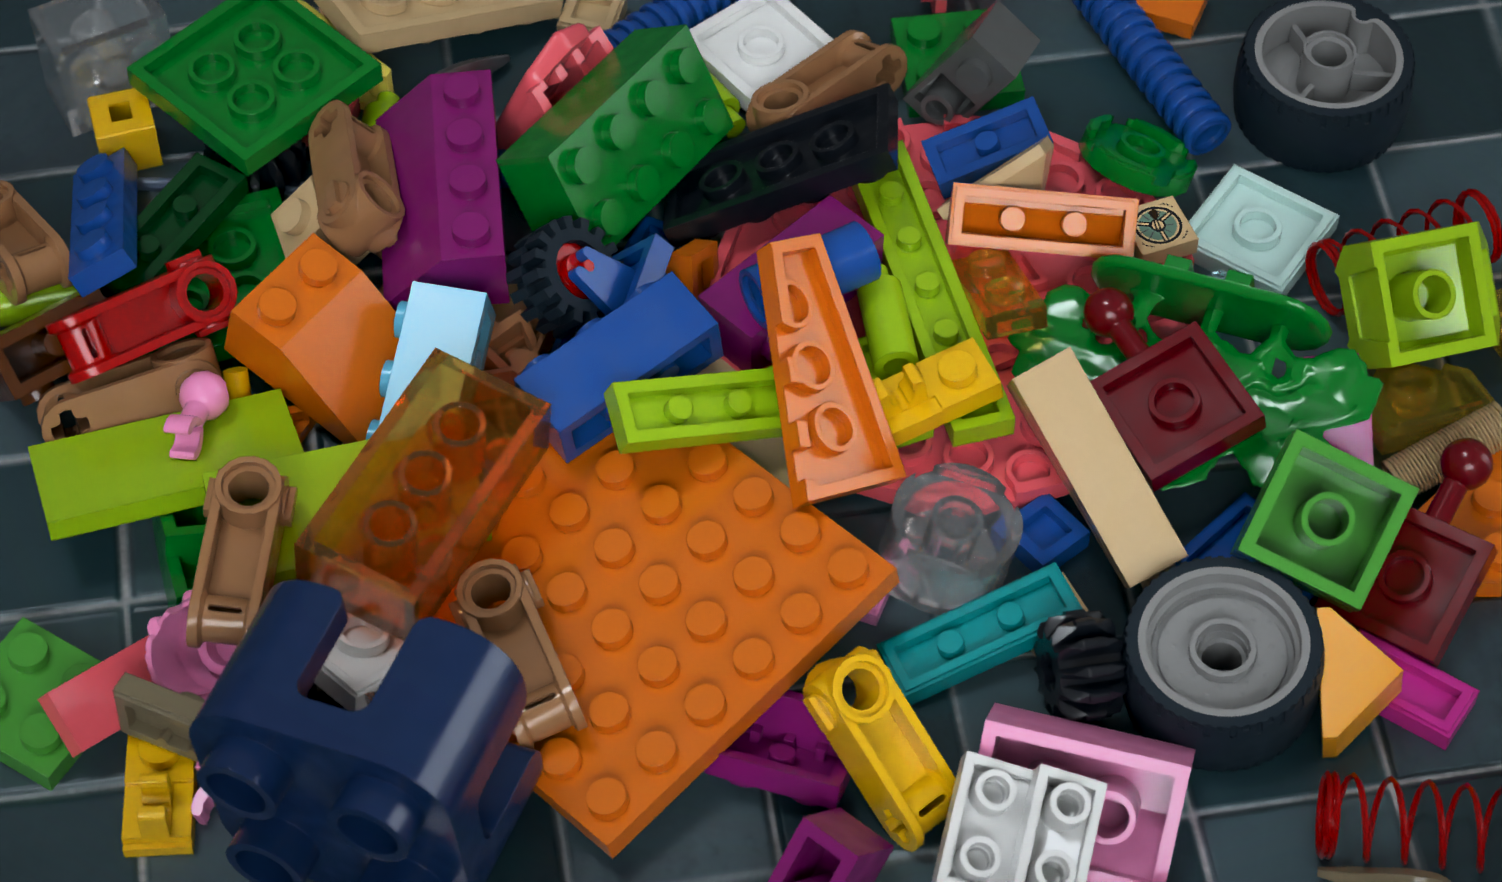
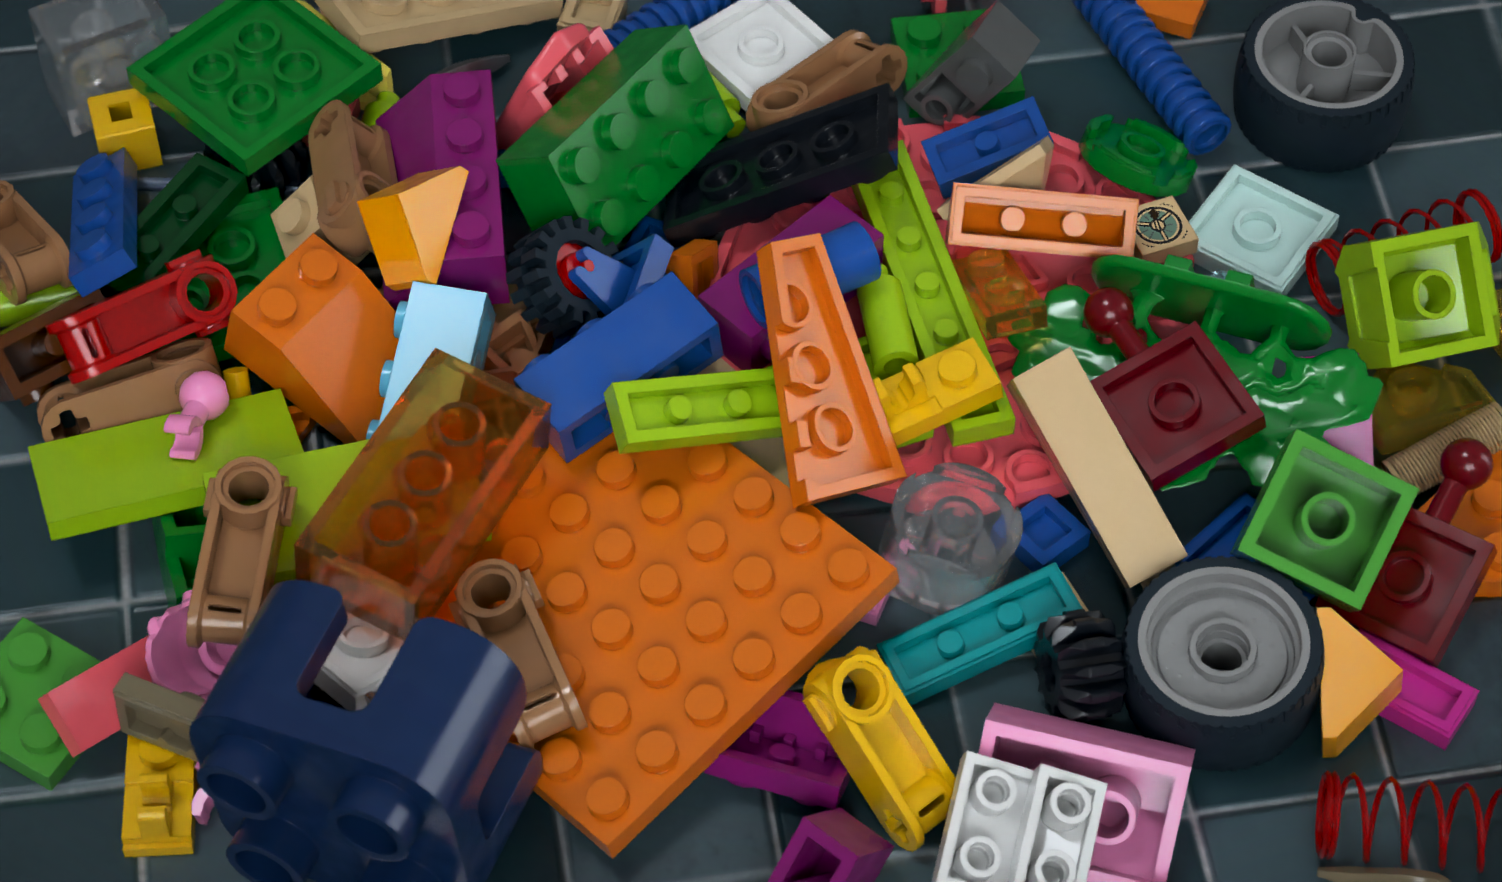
none -> light orange slope [357,166,469,291]

